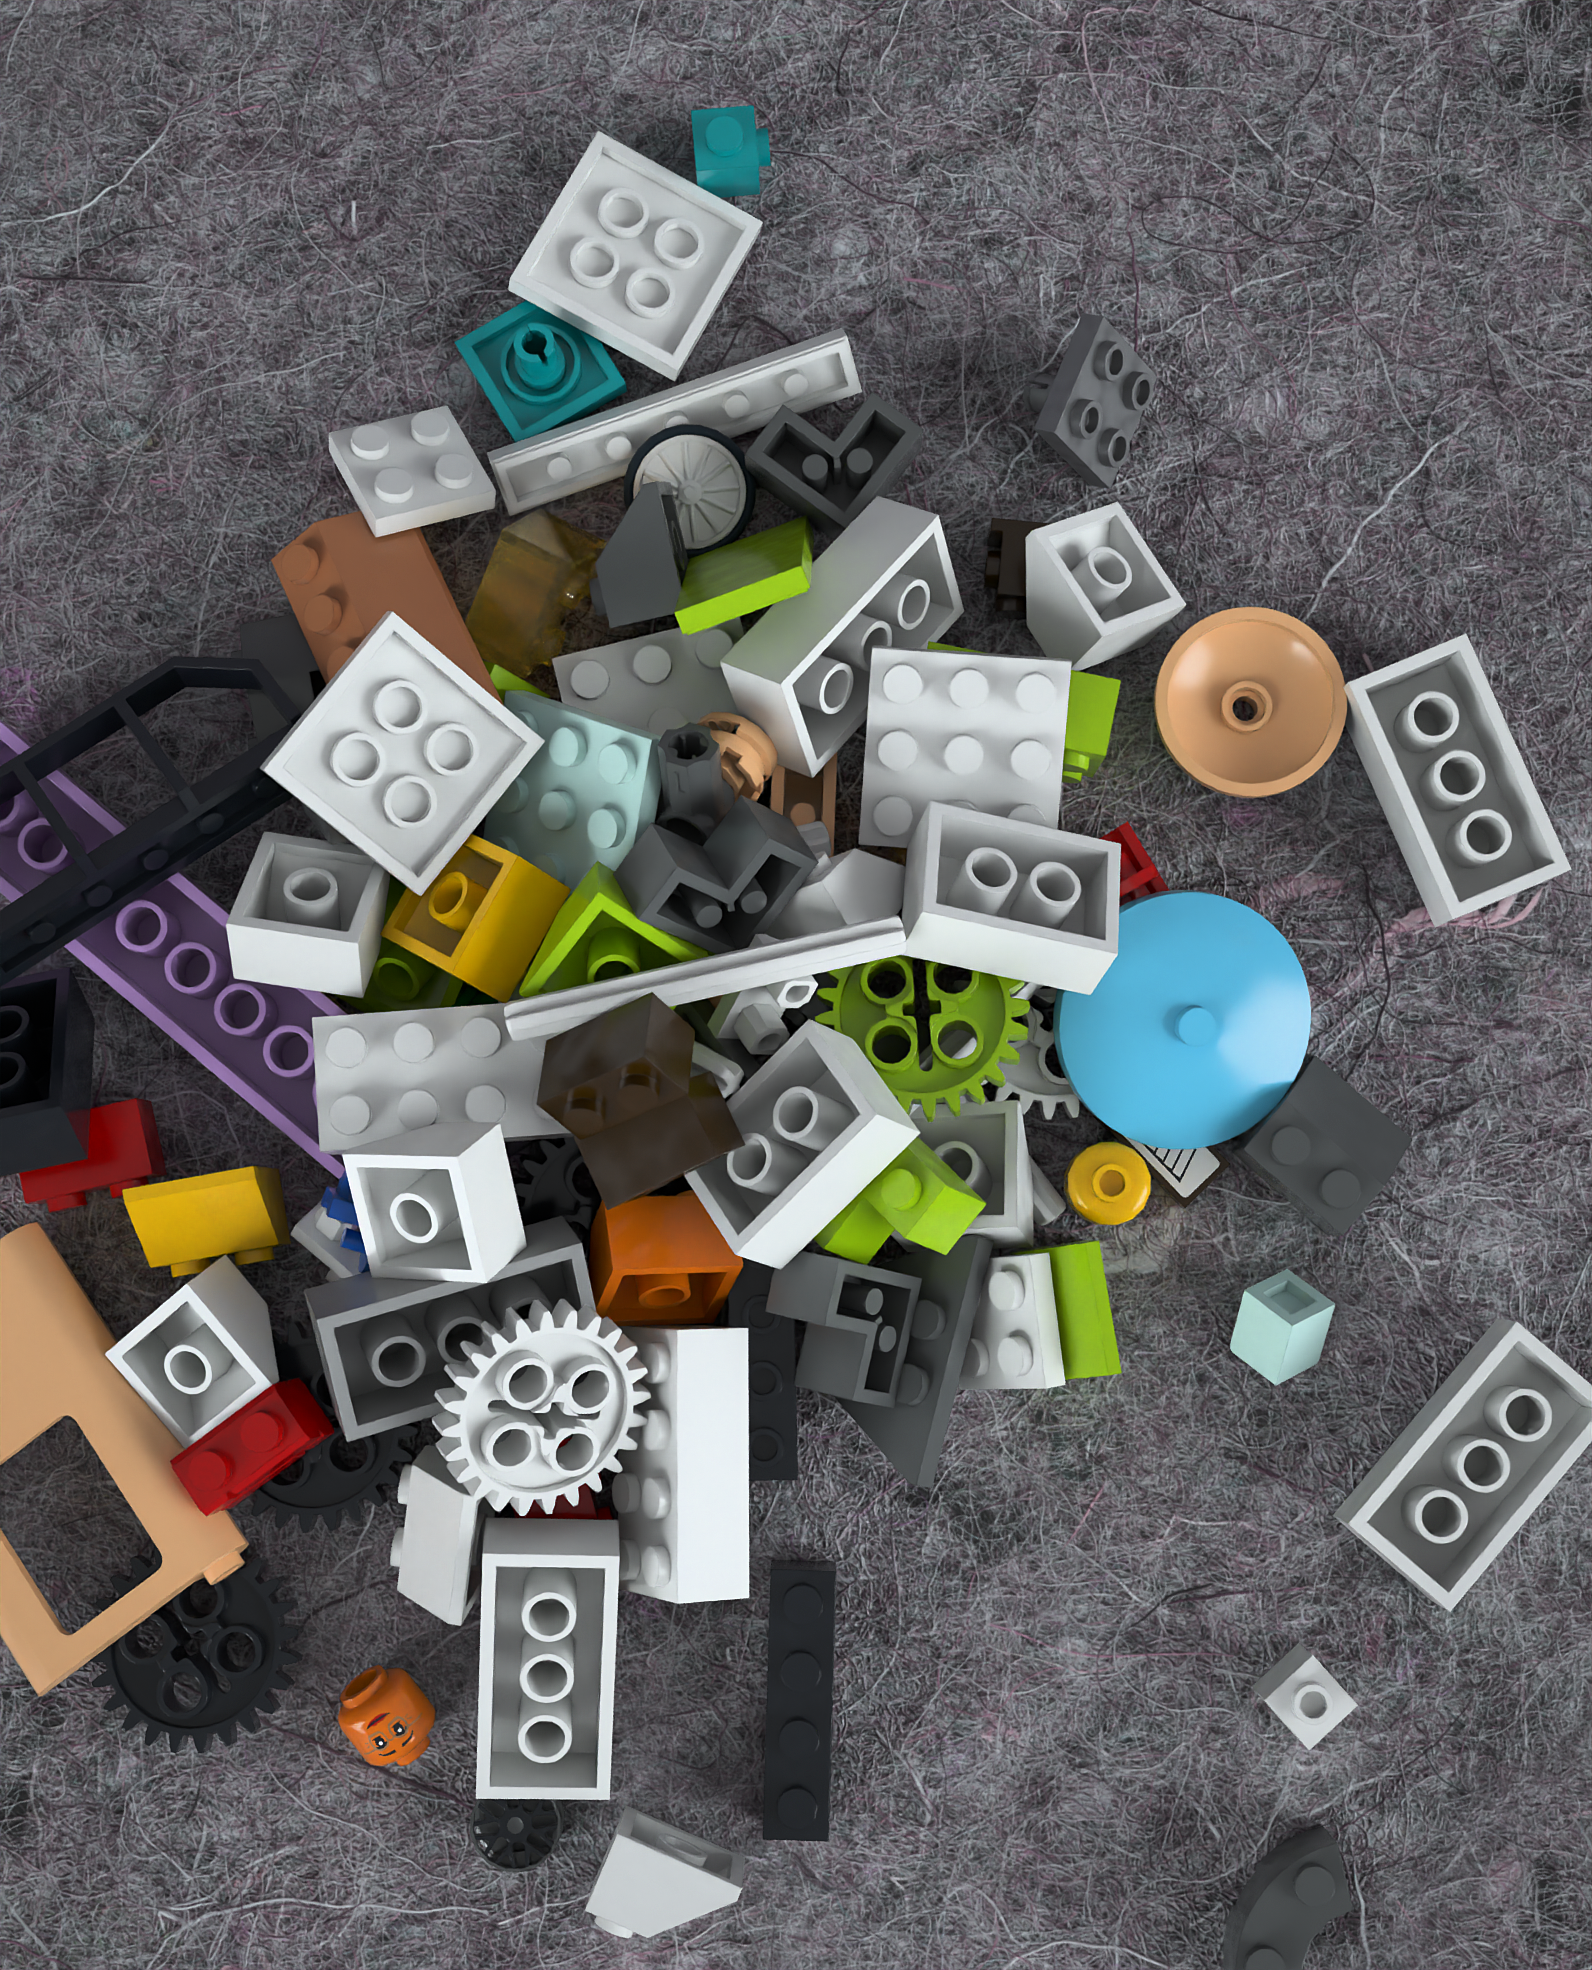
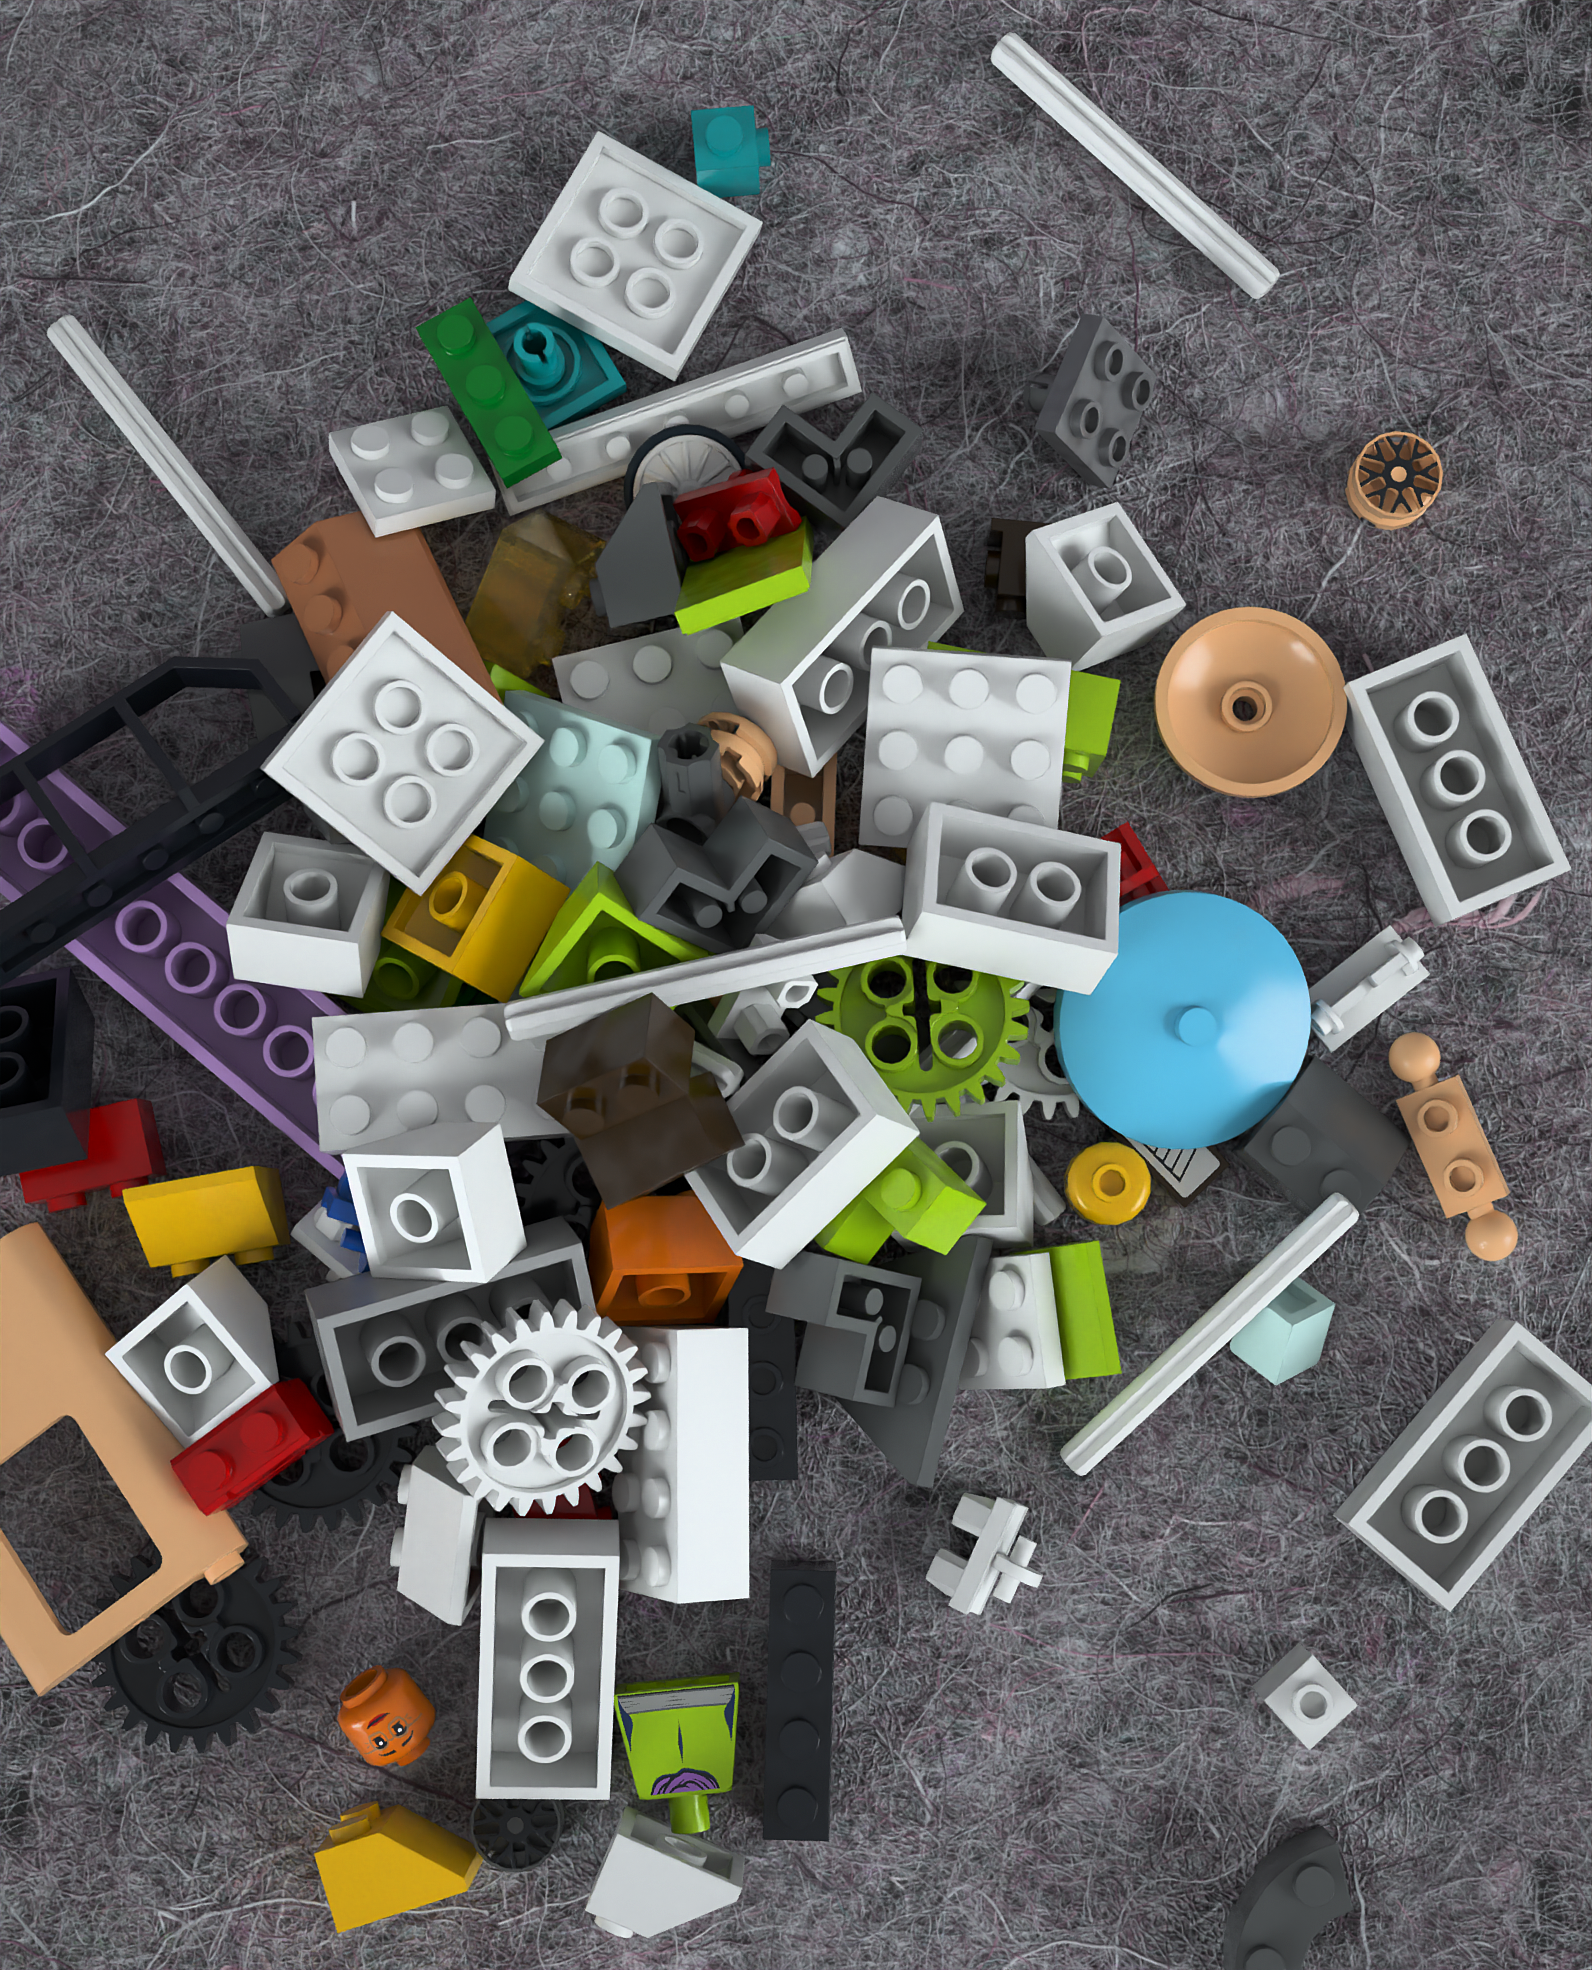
none -> white axle [47,314,291,618]
none -> yellow slope [314,1801,483,1933]
none -> green plate [415,297,562,489]
none -> lime torso [614,1672,740,1834]
none -> red hips [672,467,802,562]
none -> white hips [926,1493,1043,1615]
none -> white axle [990,32,1280,299]
none -> white axle [1060,1192,1359,1476]
none -> white hinge [1308,925,1430,1053]
none -> light nougat wheel [1345,431,1443,530]
none -> light nougat plate [1388,1032,1518,1261]

